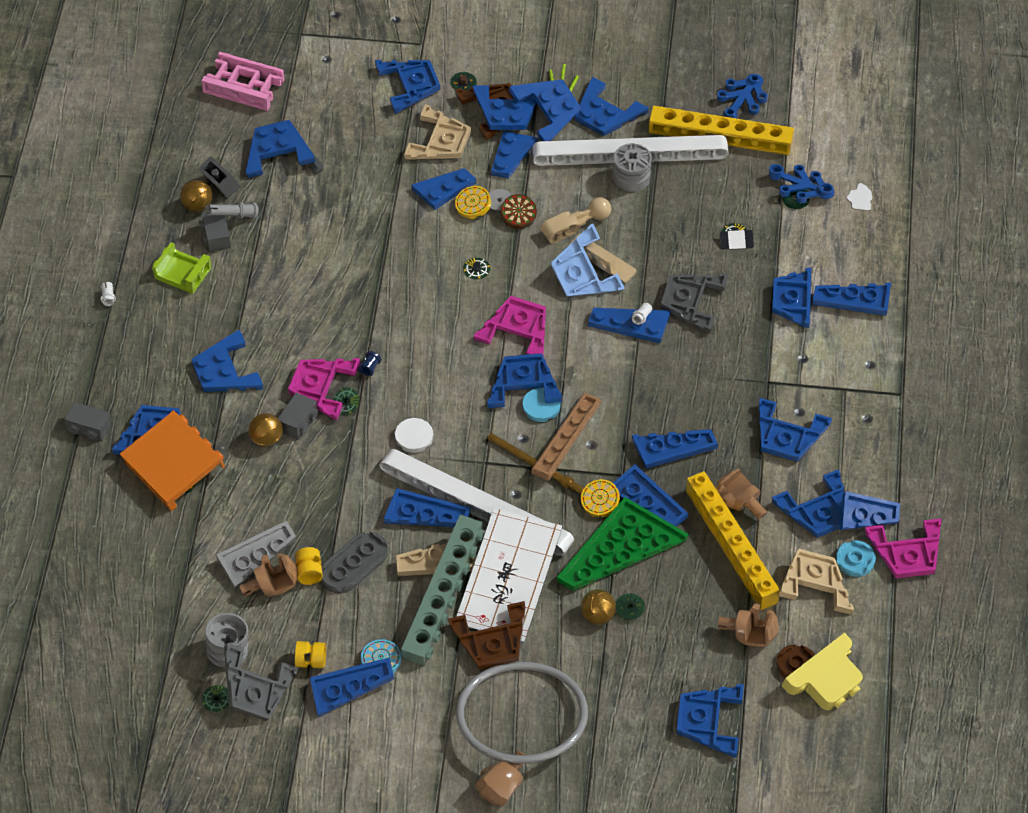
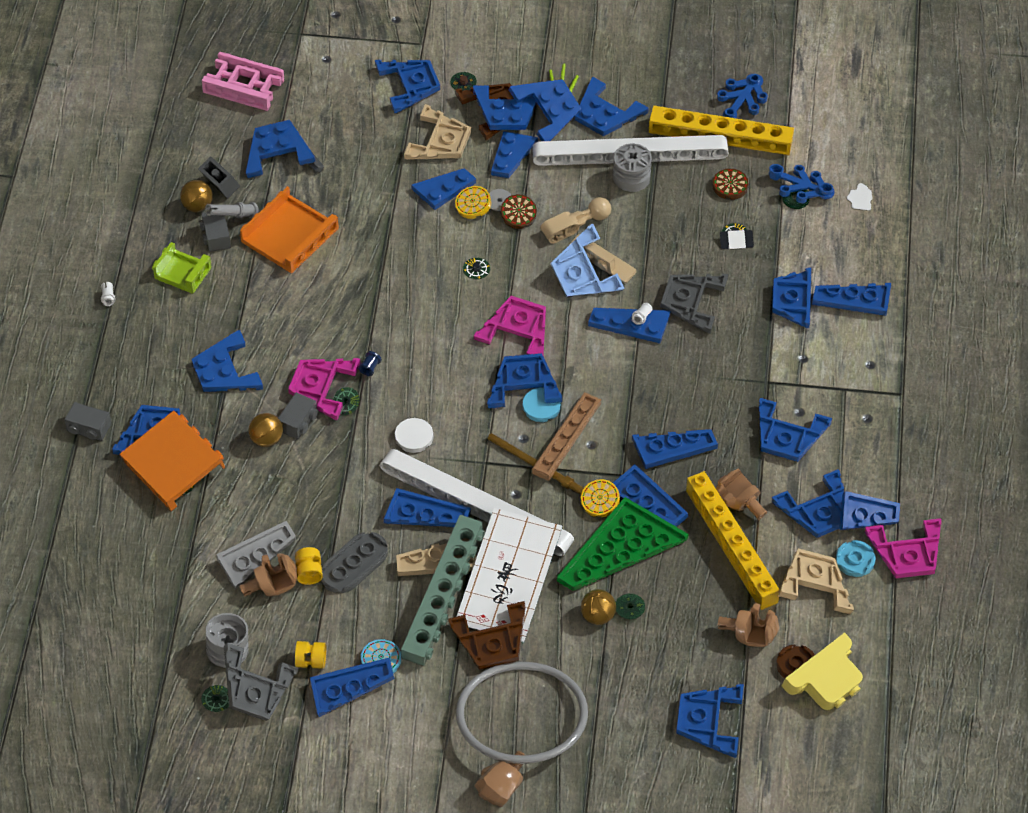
none -> orange panel [240,186,339,274]
none -> reddish brown tile [713,169,749,200]

